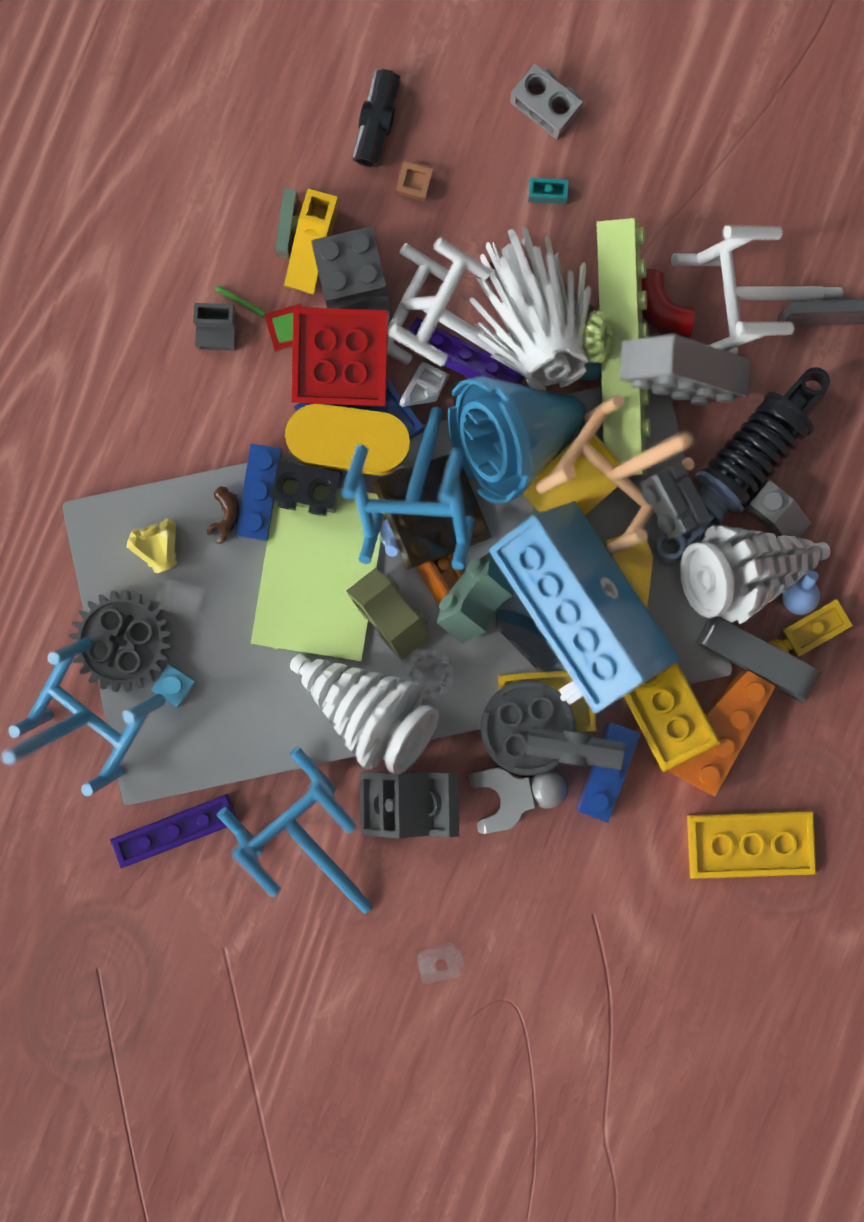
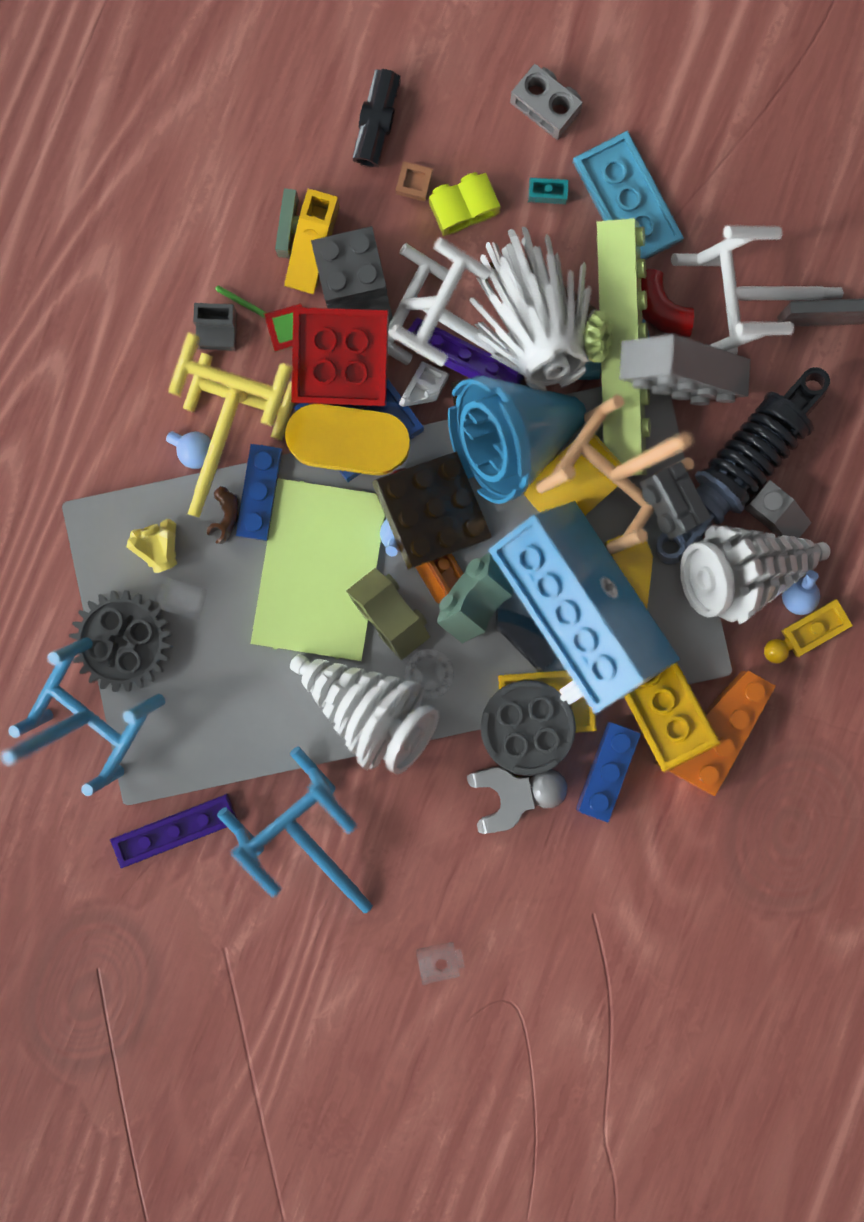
medium azure plate [151,664,196,707] -> none
black brick [271,460,342,517] -> none
dark azure piece [342,407,475,570] -> none
dark grey bracket [360,771,460,838] -> none
dark grey piece [526,727,625,770] -> none
yellow tile [687,811,816,879] -> none
dark grey beam [696,616,821,703] -> none
none -> light blue piece [166,431,211,469]
none -> light yellow piece [168,333,295,518]
none -> neon yellow brick [429,172,501,236]
none -> medium azure tile [572,131,684,260]

